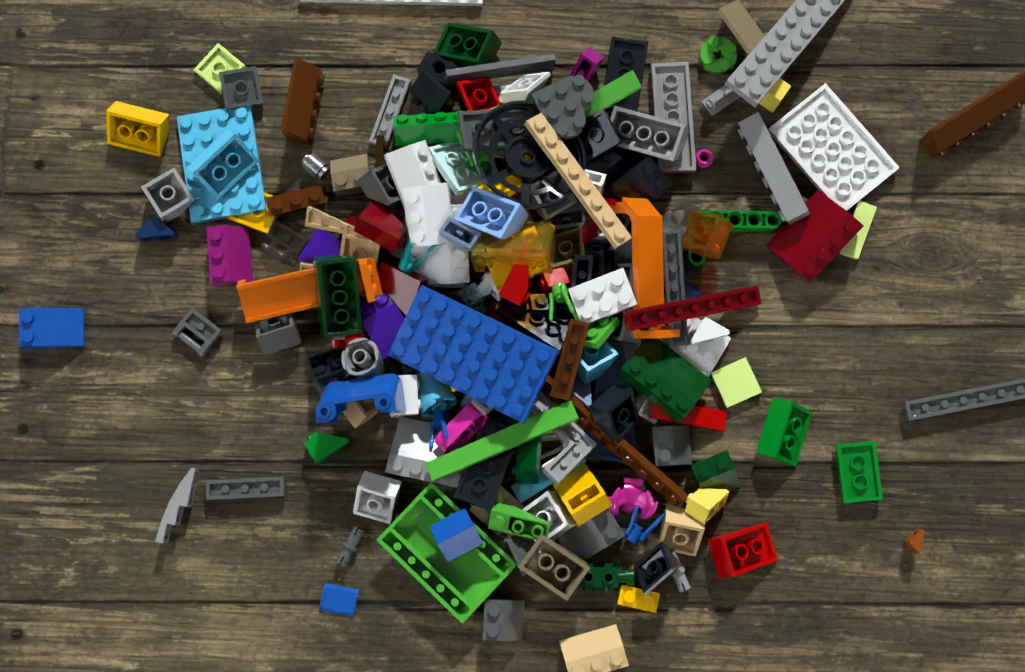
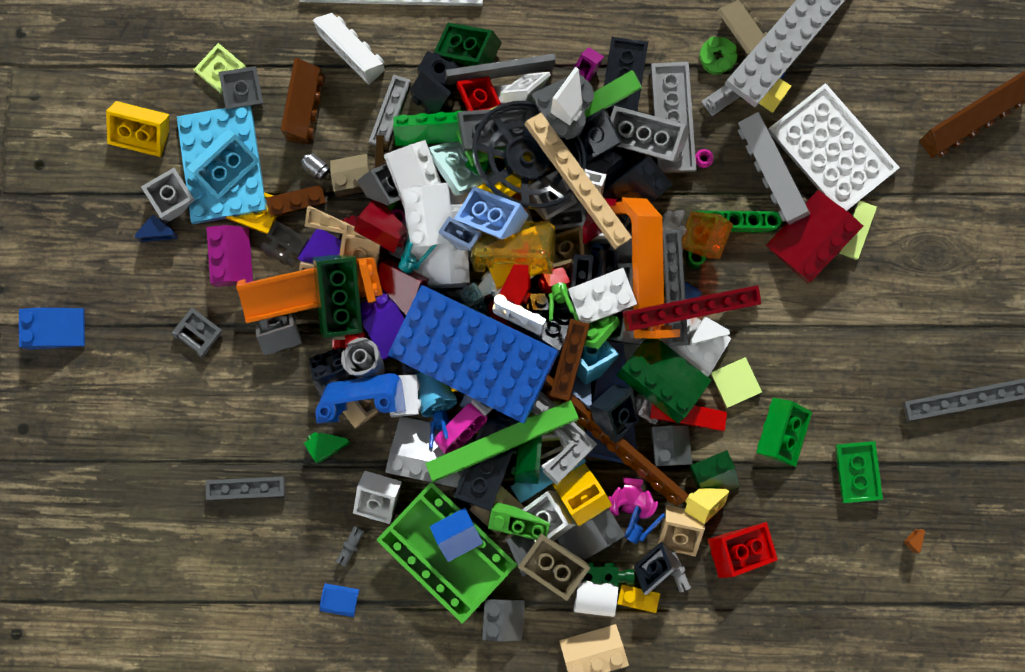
light grey slope [155,468,200,543] -> none
none -> white slope [313,13,385,85]
none -> white plate [492,295,546,335]
none -> white slope [551,67,583,125]
none -> white brick [574,581,618,617]

